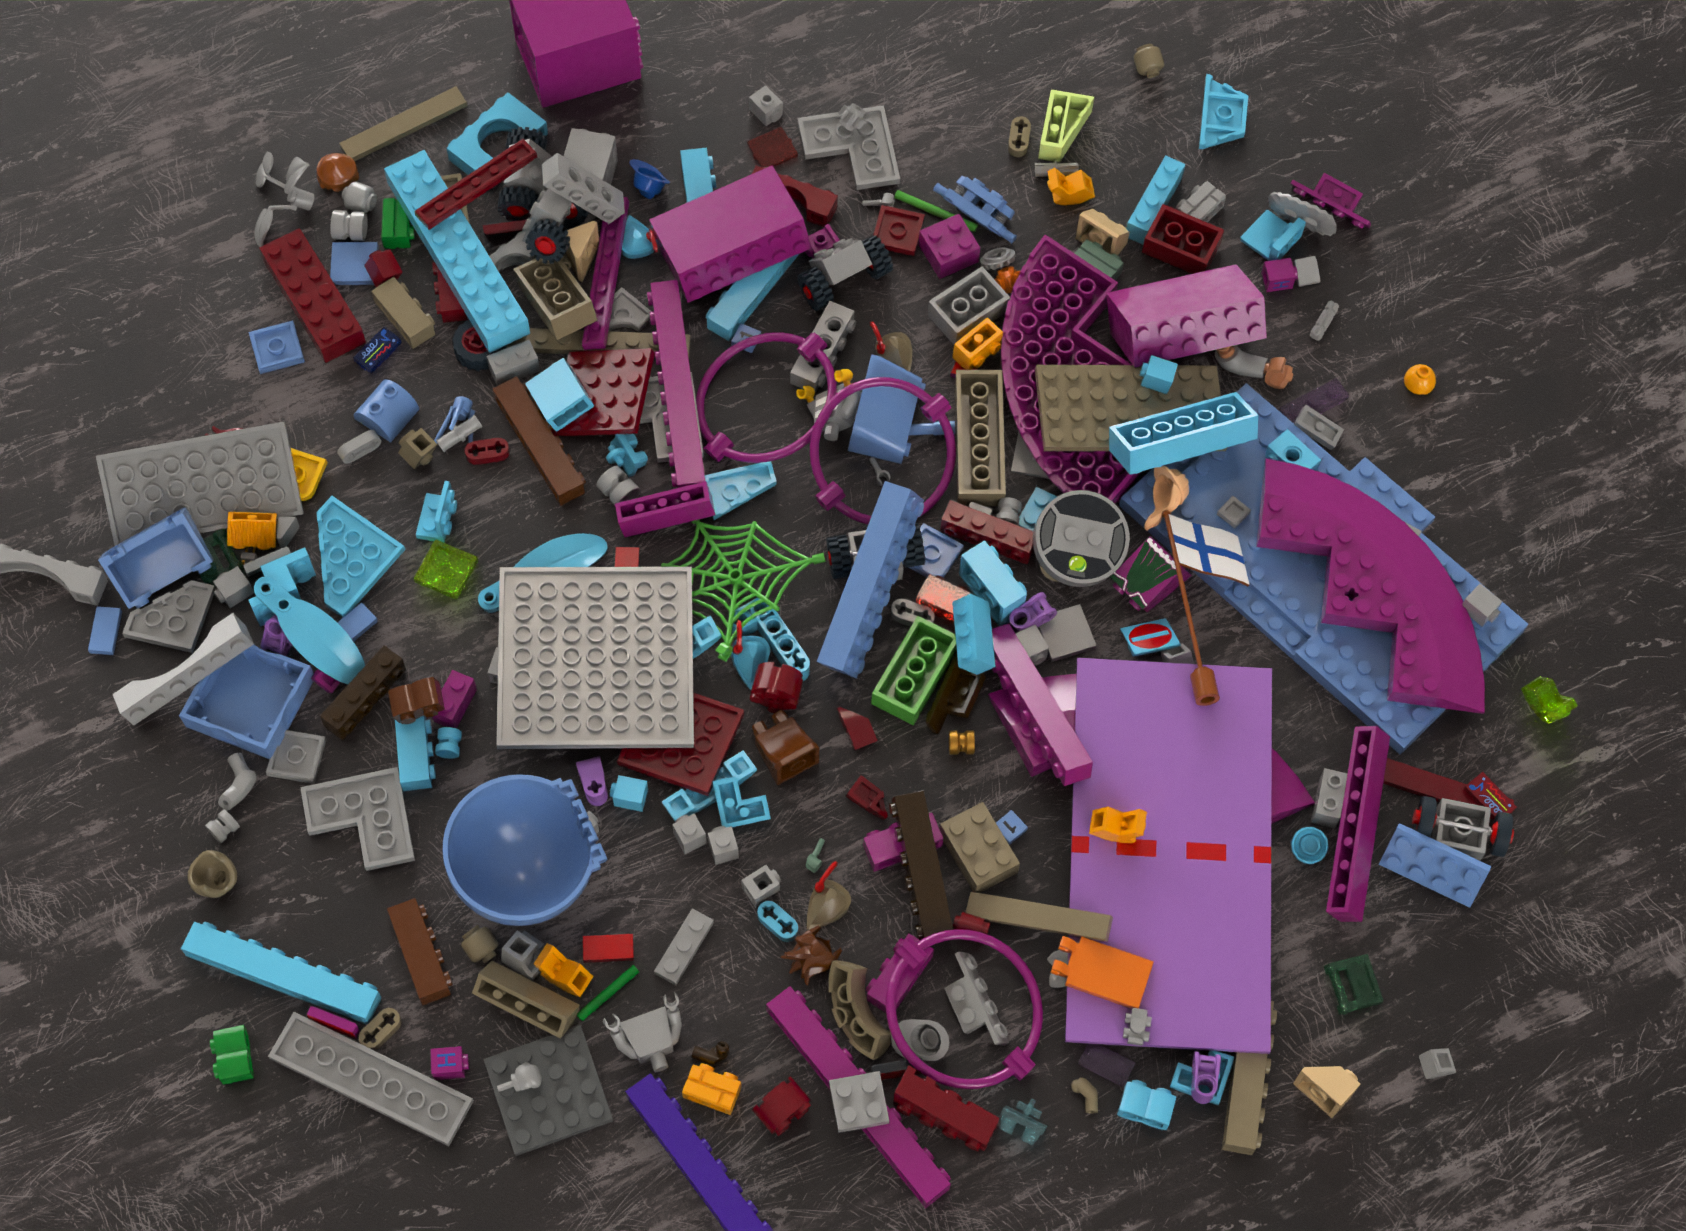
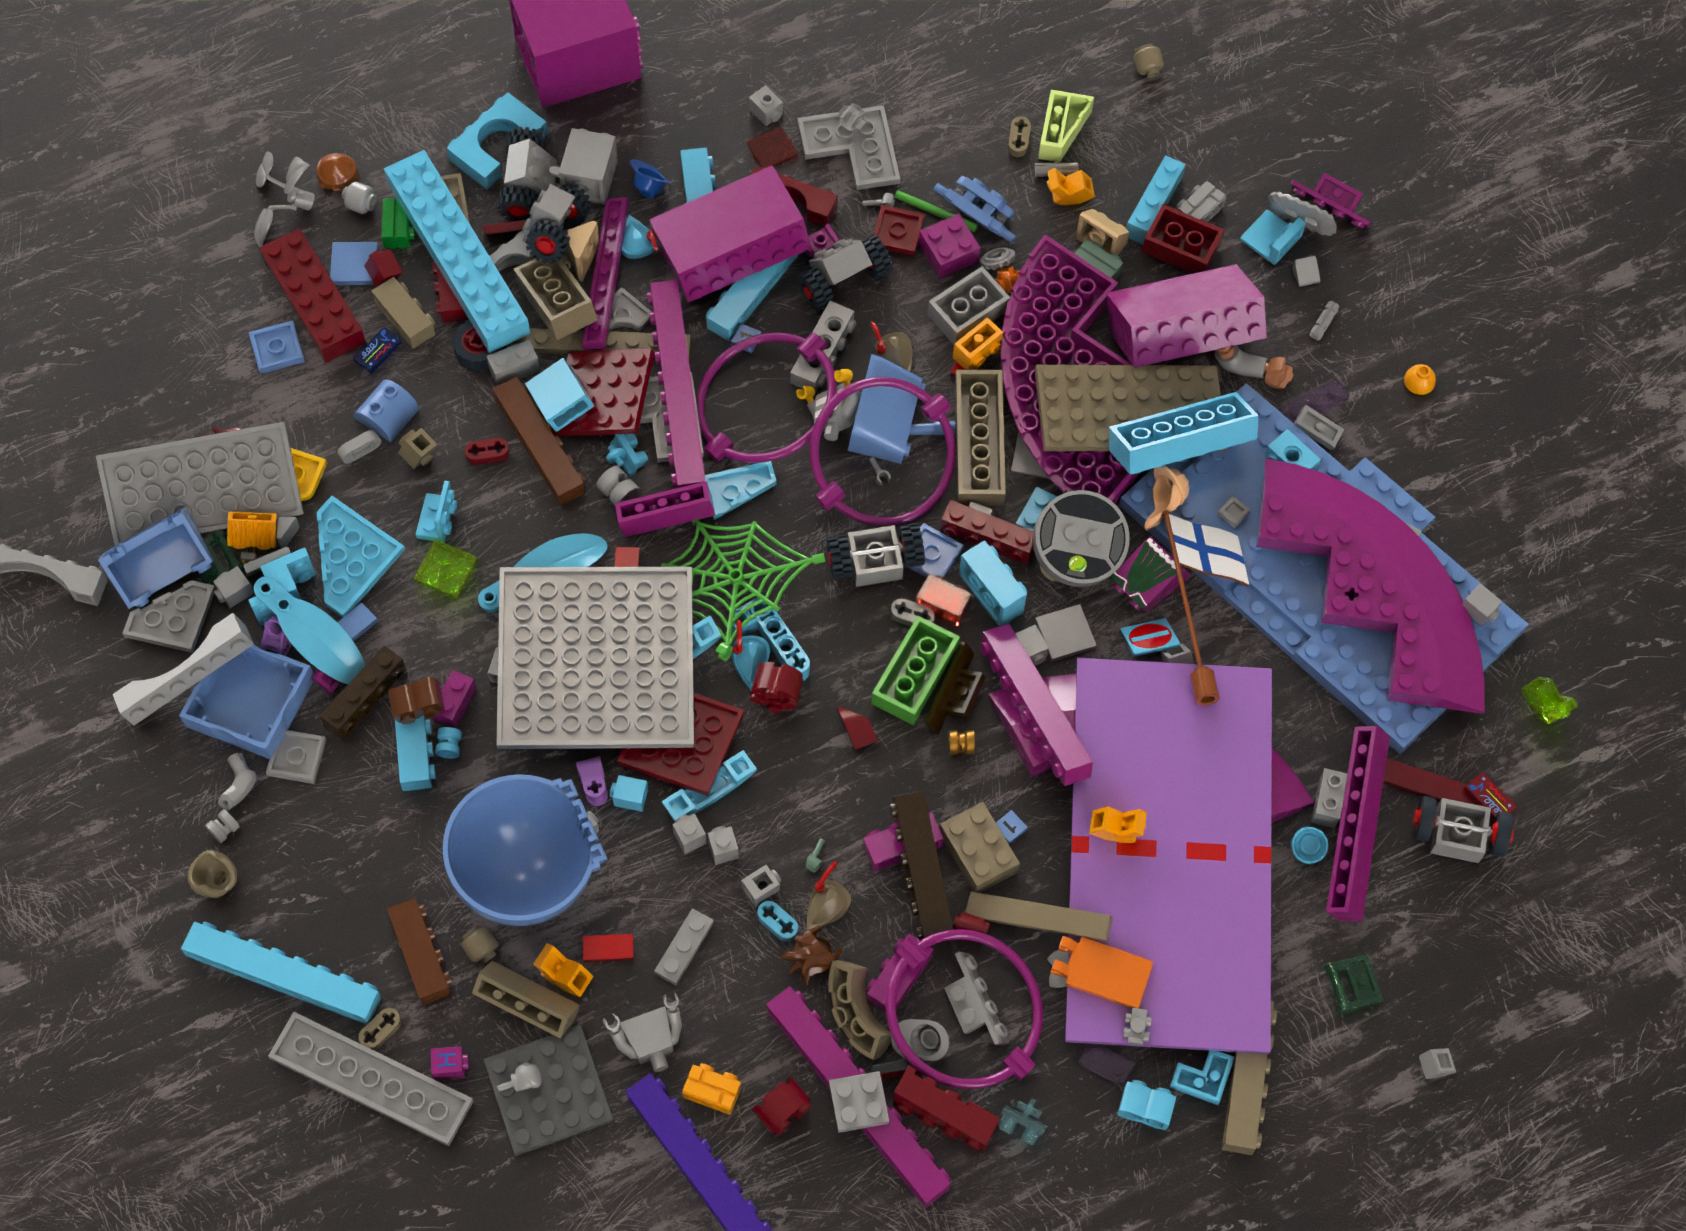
medium blue tile [88,606,122,655] -> none
green brick [210,1025,254,1085] -> none
light grey plate [300,767,415,871] -> none
magenta tile [307,1006,360,1040] -> none
light grey wheel [331,210,368,241] -> none
dark tan tile [339,86,467,161] -> none
dark red tile [414,139,537,230] -> none
medium blue plant [434,396,475,444] -> none
light grey pin [436,415,483,452] -> none
light grey brick [501,930,544,981] -> none
light grey brick [542,153,625,224] -> none
green bar [576,965,639,1022] -> none
dark brown arm [691,1041,729,1065] -> none
medium azure brick [712,776,771,828] -> none
reddish brown hips [752,710,820,786] -> none
medium blue brick [817,481,924,678] -> none
dark red slope [845,775,888,820] -> none
medium azure brick [952,594,995,675] -> none
light grey wheel [996,497,1022,525] -> none
medium lavender piece [1009,592,1057,632] -> none
dark tan arm [1071,1077,1098,1114] -> none
medium azure brick [1139,355,1178,394] -> none
medium lavender piece [1191,1051,1221,1104] -> none
medium azure wing [1199,74,1248,149] -> none
magenta brick [1261,258,1298,293] -> none
tan slope [1293,1066,1360,1118] -> none
medium blue plate [1379,823,1491,907] -> none

